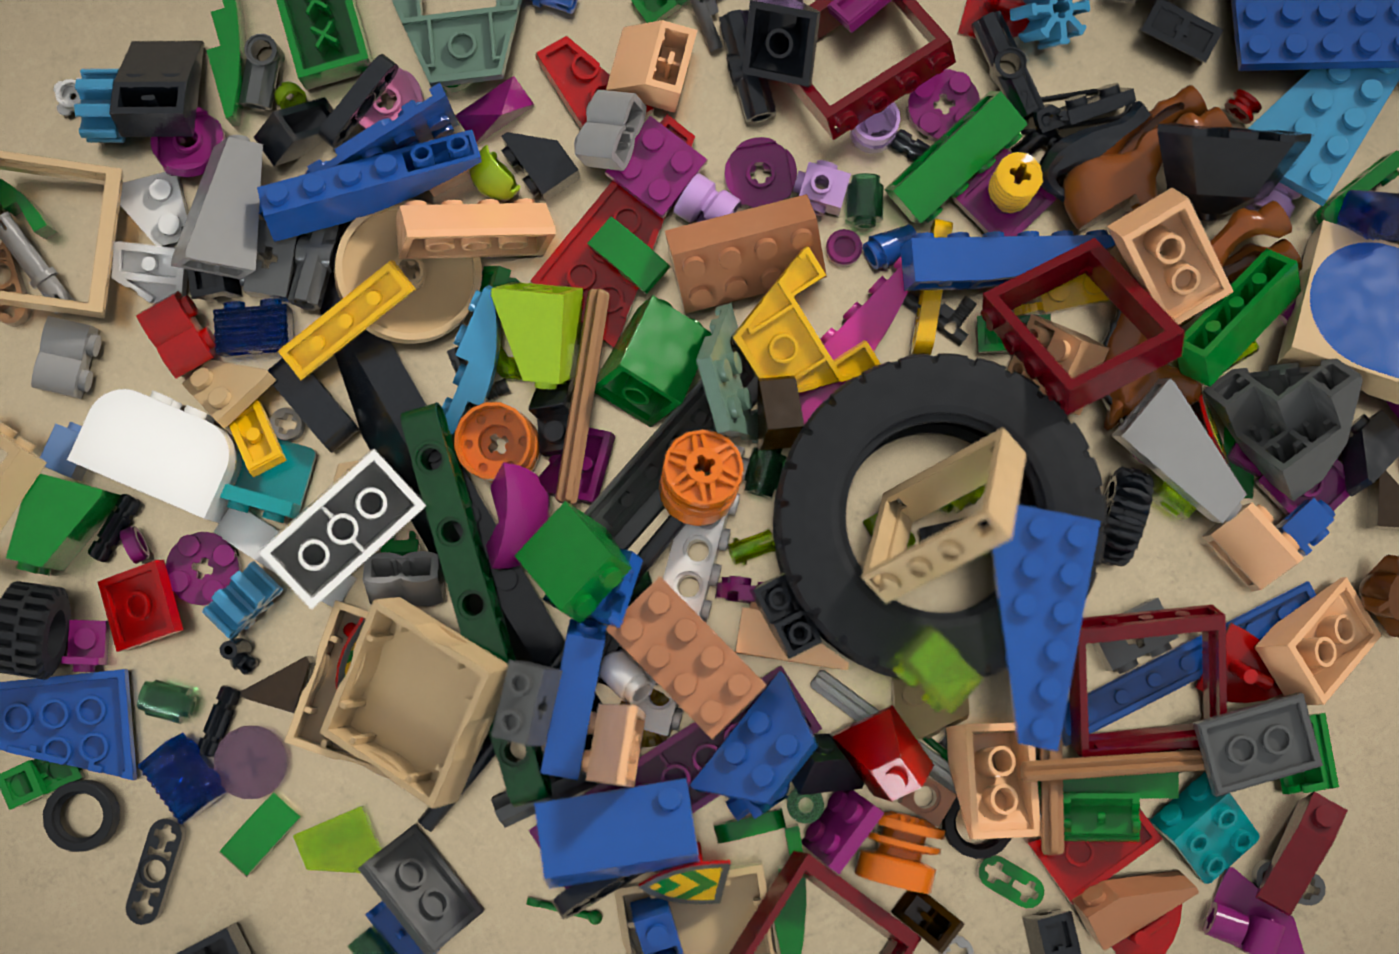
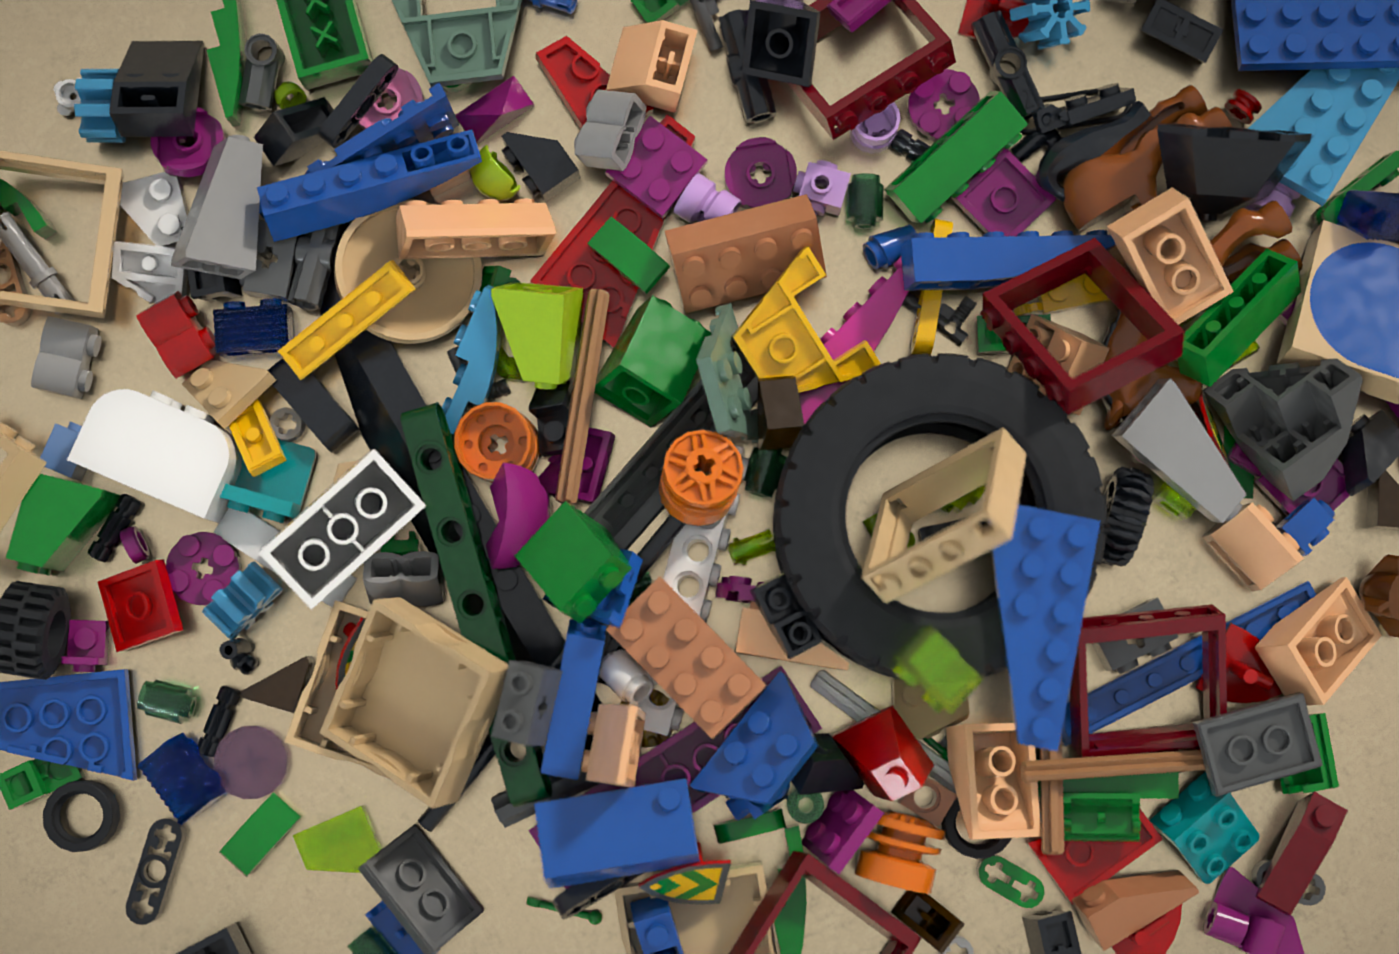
magenta tile [826,229,862,267] -> none
yellow piece [988,152,1043,213] -> none

